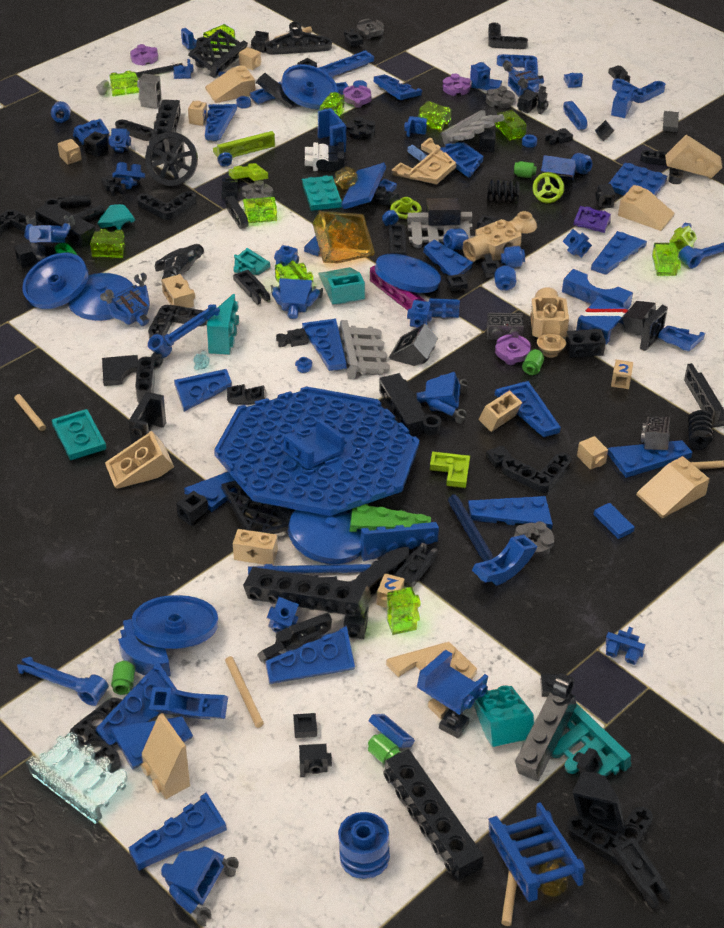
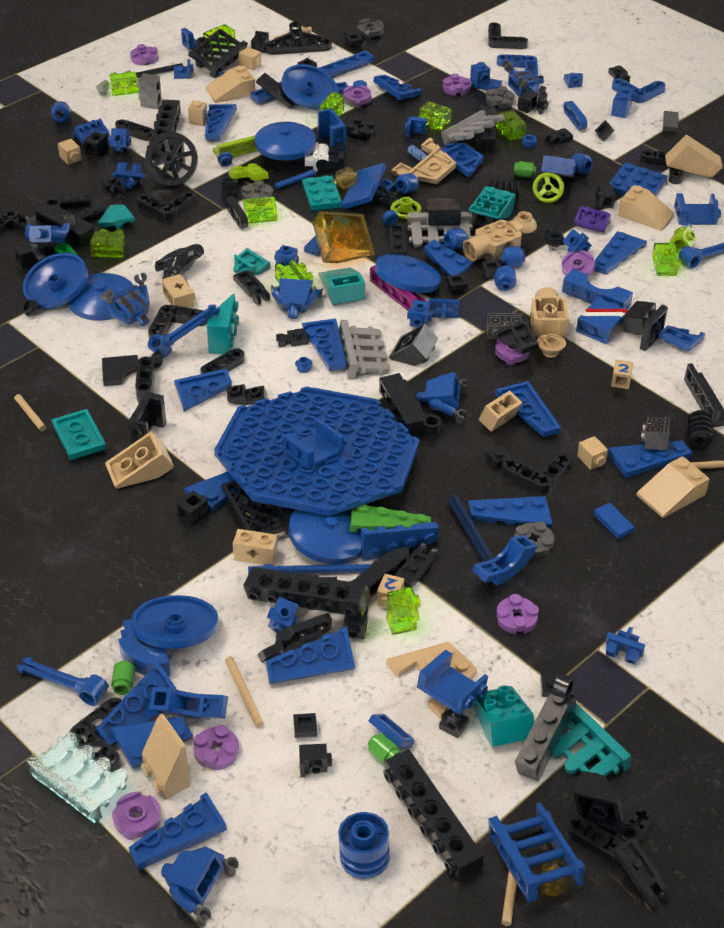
clear light blue plate [193,350,210,370] -> none
blue tile [236,96,251,109] -> none
lime plate [430,452,470,488] -> none
bright green brick [522,350,544,375] -> none
black brick [565,329,606,358] -> none
black tile [573,748,603,773] -> none
none -> black plate [22,299,38,316]
none -> medium lavender plate [112,792,161,840]
none -> medium lavender plate [193,725,239,770]
none -> black beam [200,348,245,374]
none -> blue dish [255,122,316,160]
none -> blue bar [274,169,317,189]
none -> blue head [396,173,419,195]
none -> teal slope [468,186,515,219]
none -> black wing [495,320,539,354]
none -> medium lavender plate [496,594,539,634]
none -> black plate [545,228,565,247]
none -> medium lavender plate [562,250,595,277]
none -> blue panel [674,193,721,225]

